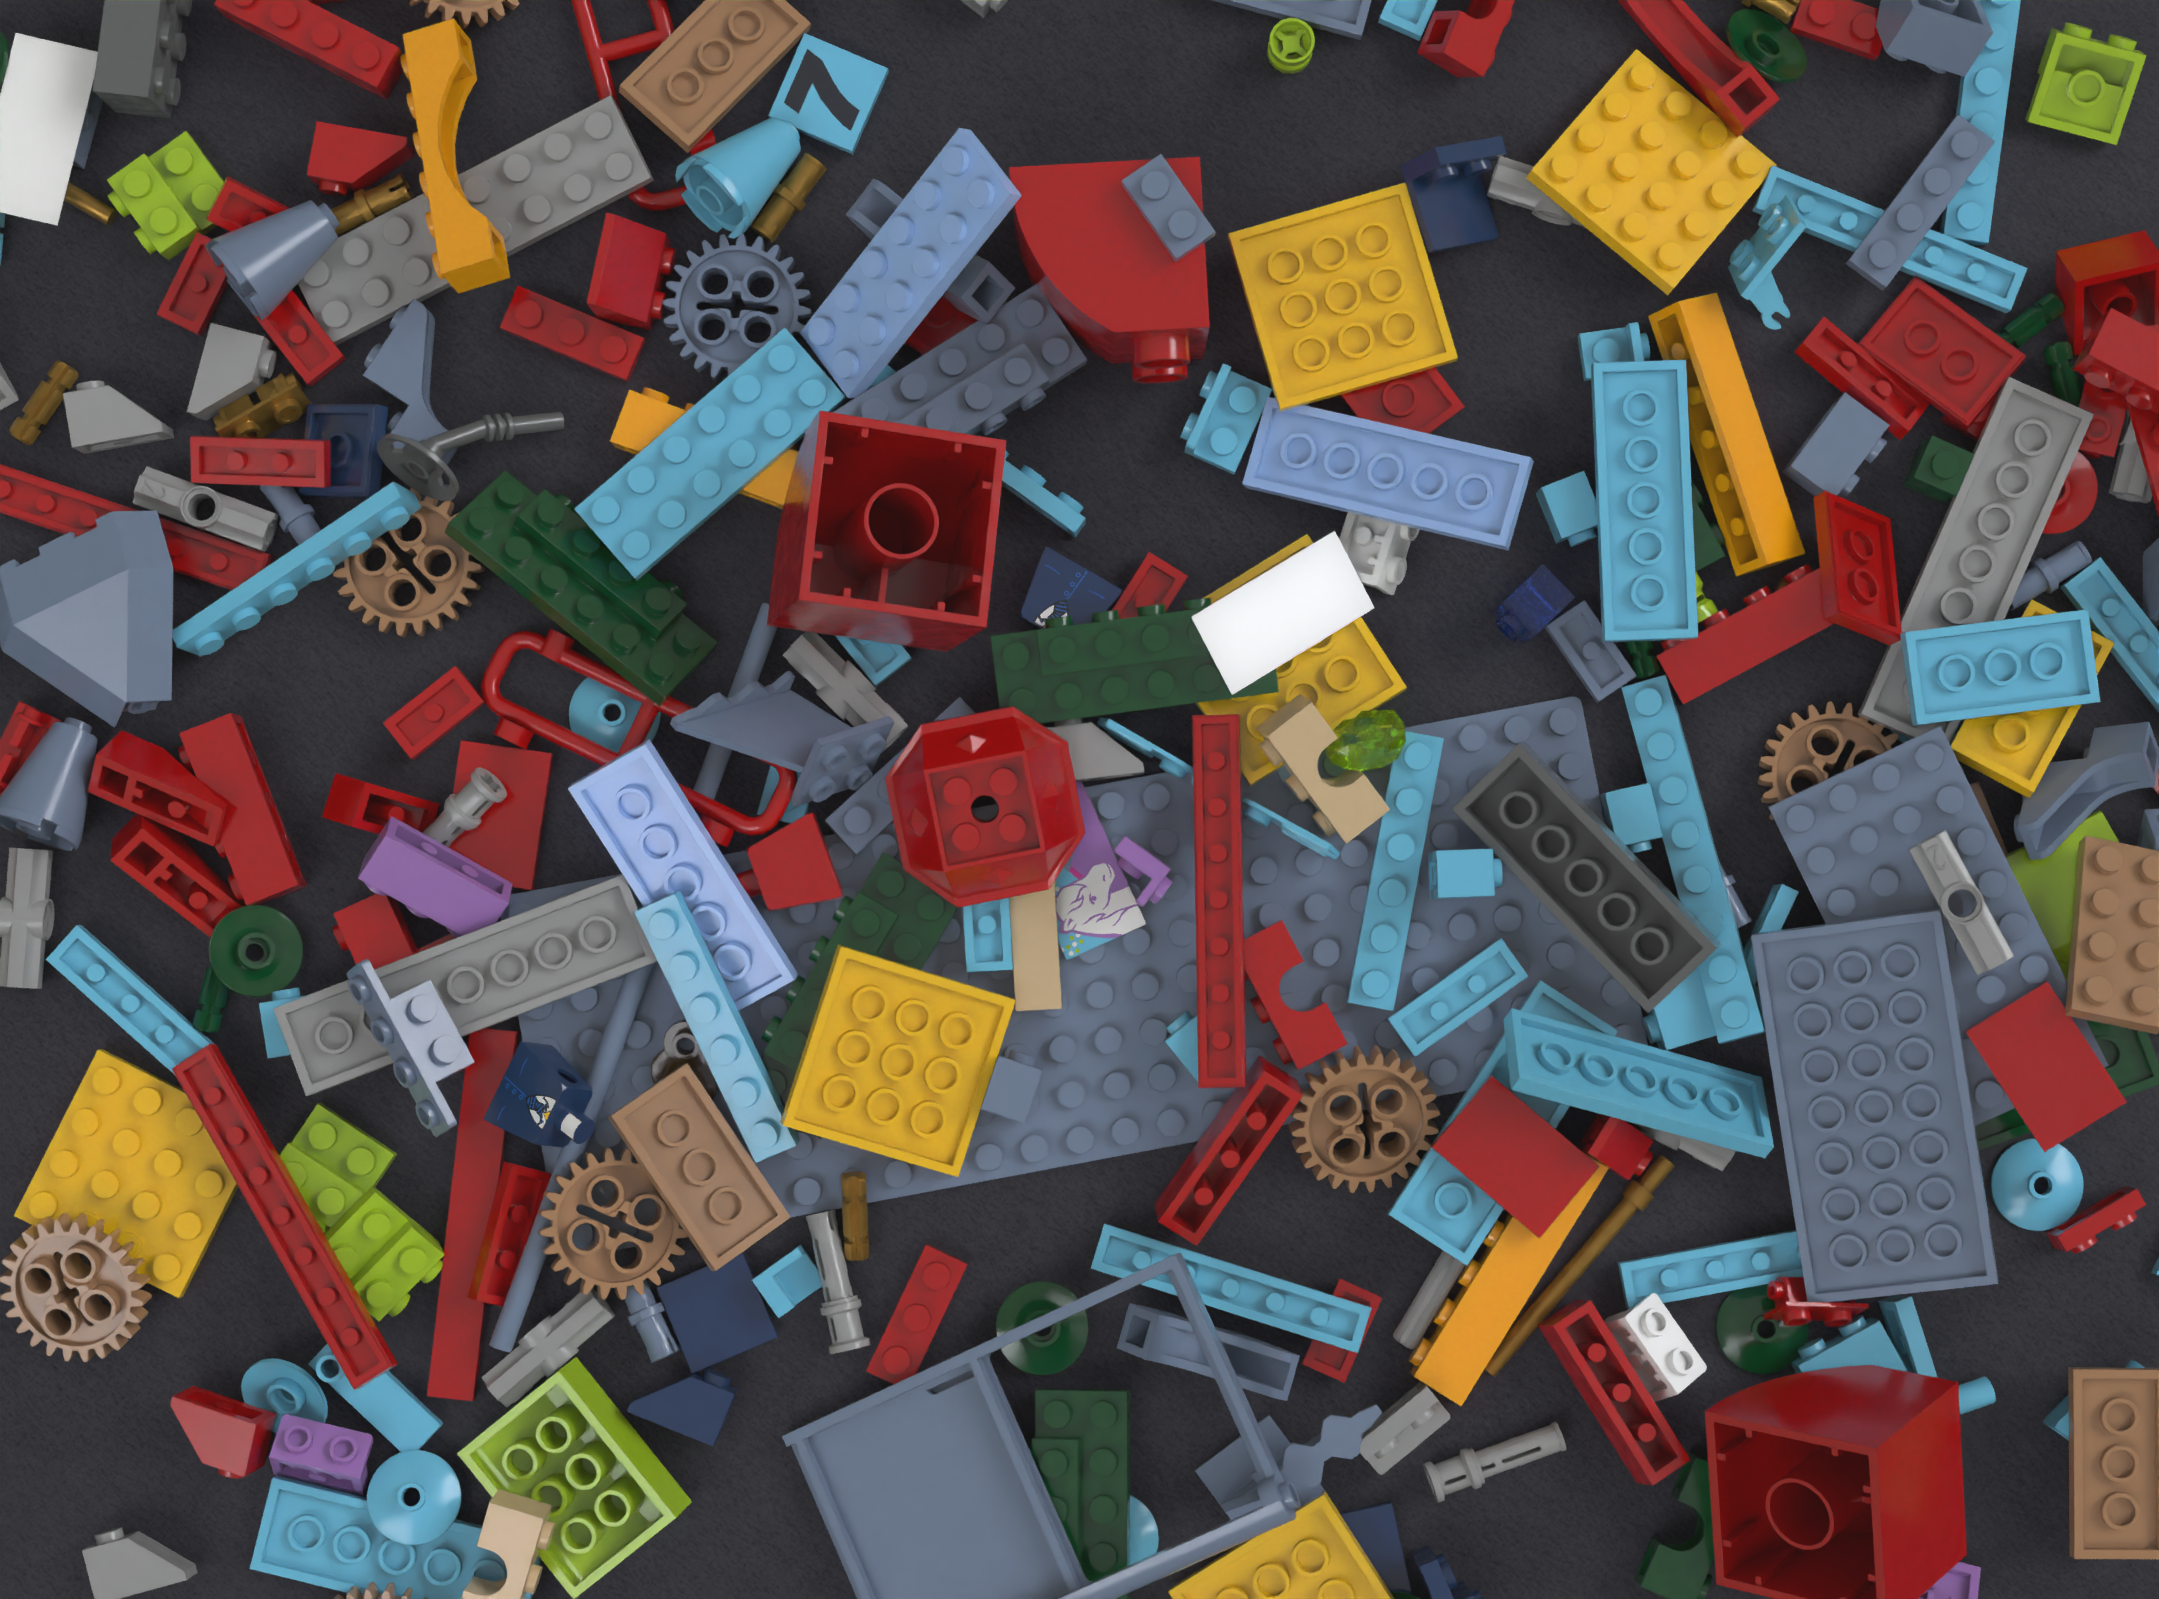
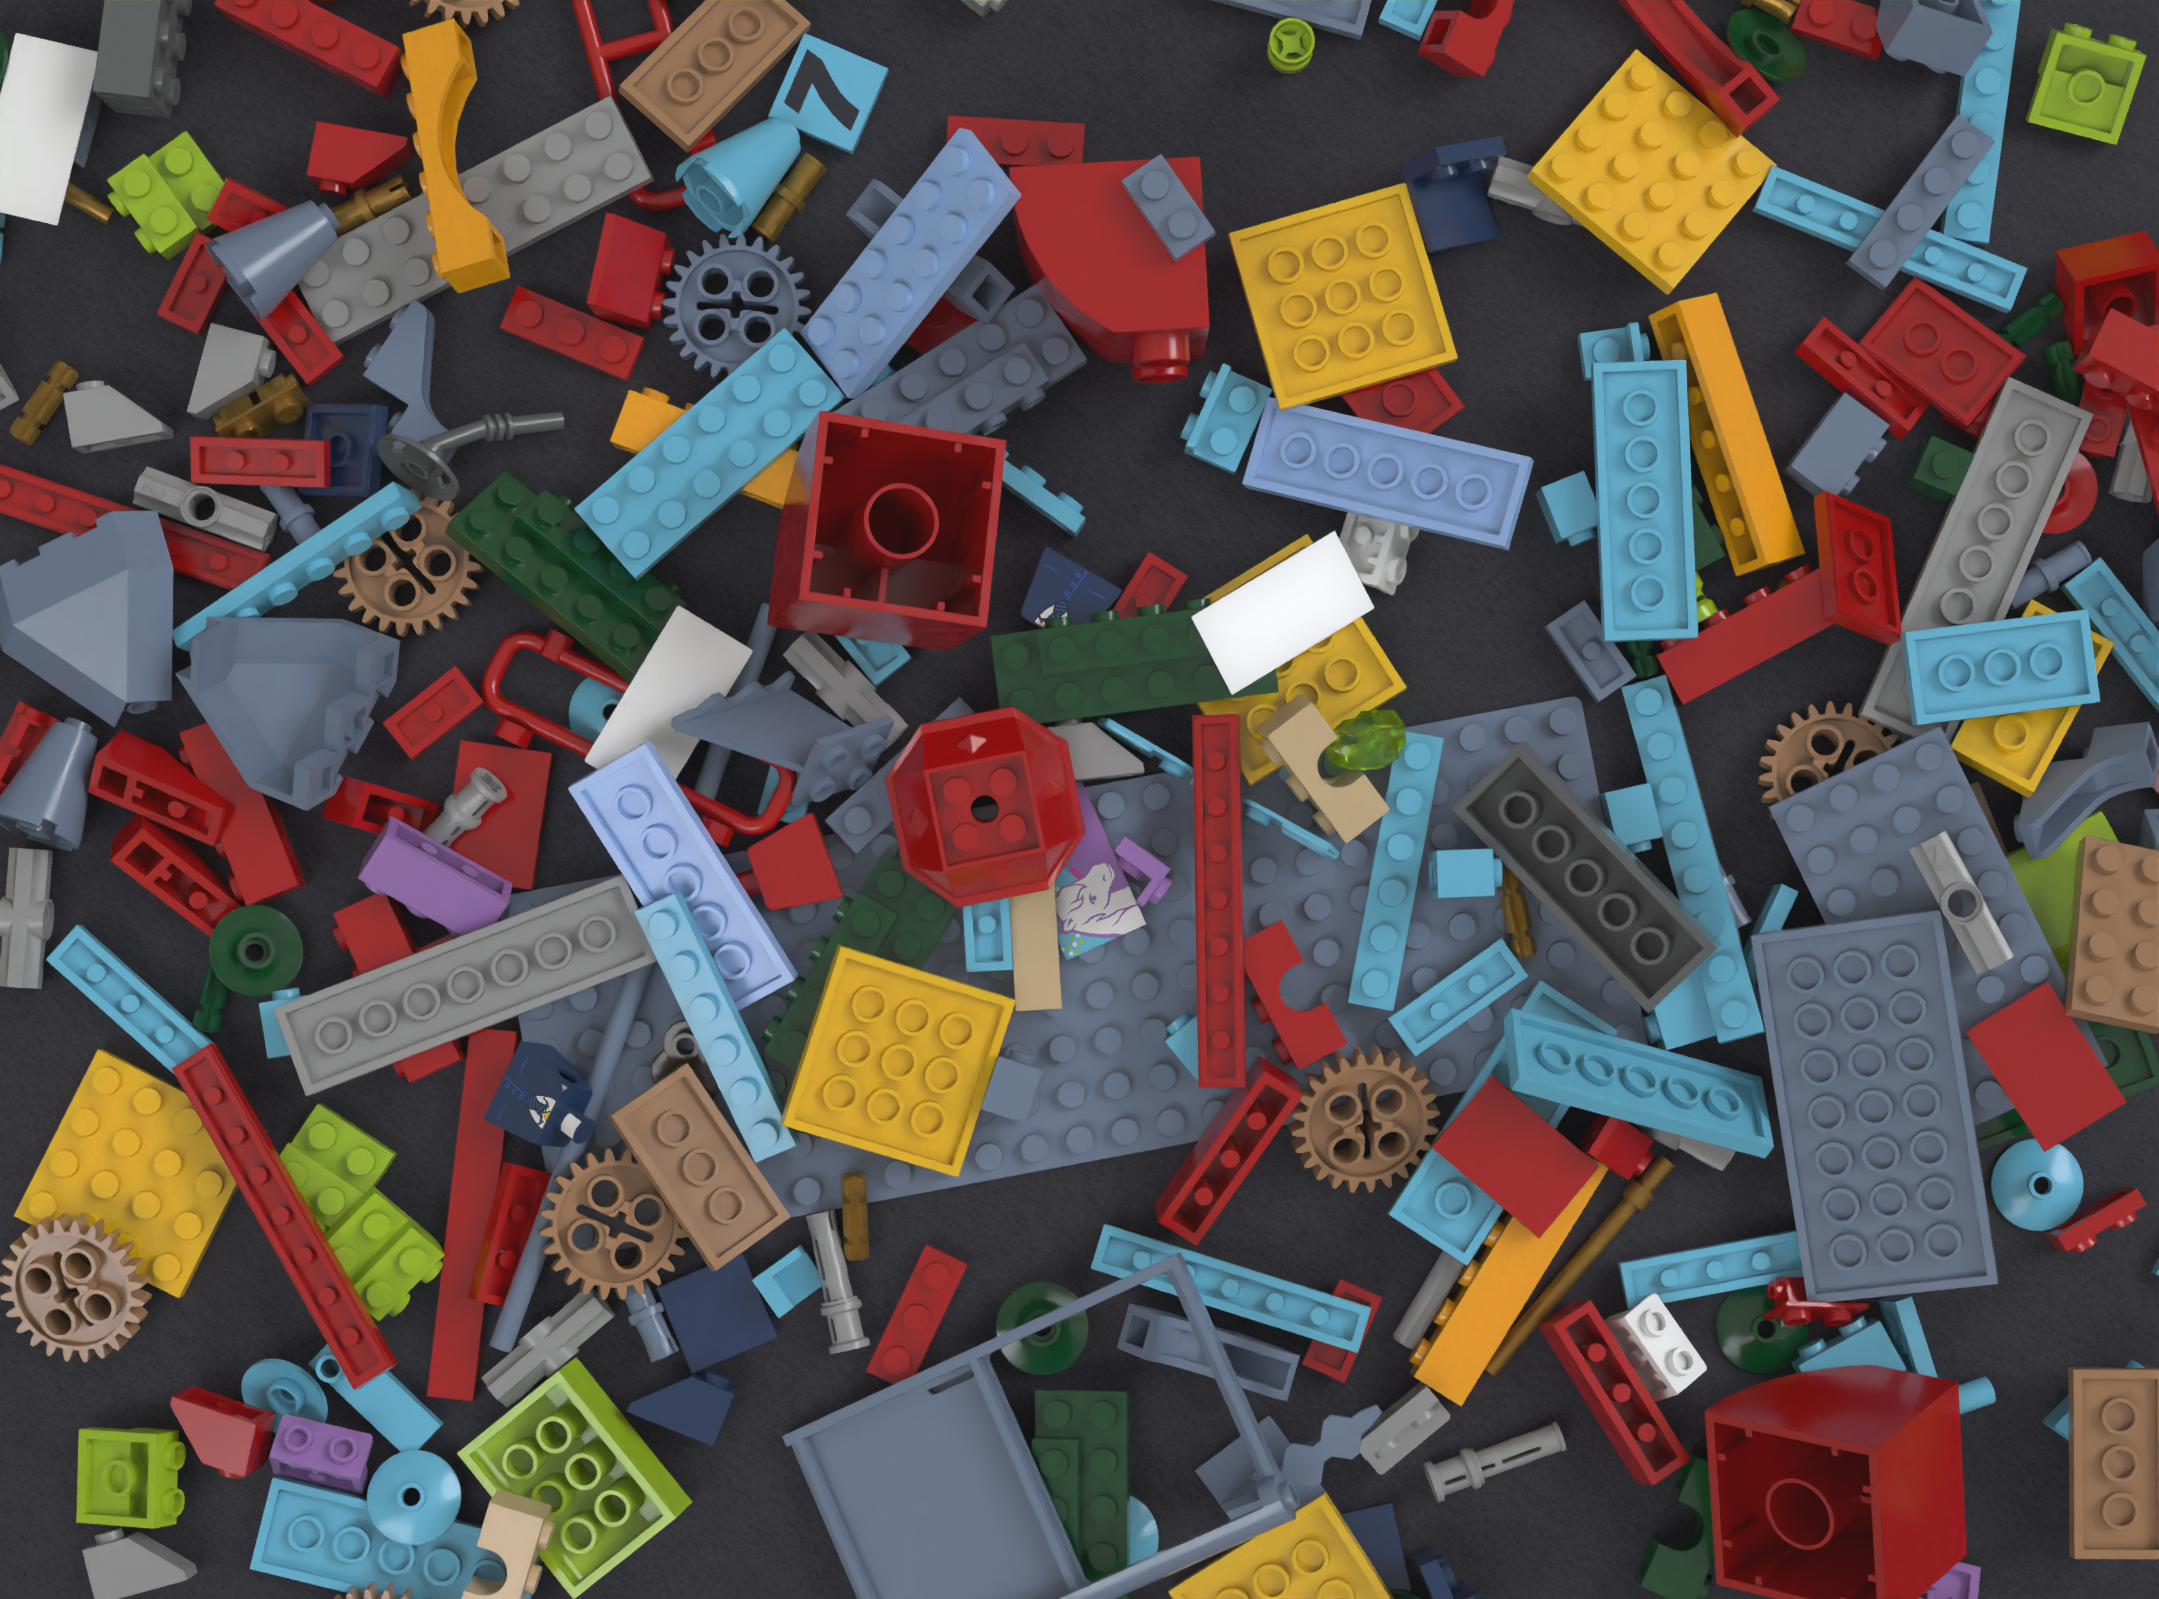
bracket [347,959,475,1137] -> none
clear blue brick [1493,564,1575,644] -> none
medium azure plate [1728,195,1807,330] -> none
none -> lime plate [76,1427,186,1529]
none -> sand blue panel [175,617,400,811]
none -> white sticker [585,606,753,780]
none -> red plate [946,115,1085,168]
none -> pearl gold axle [1497,869,1537,959]

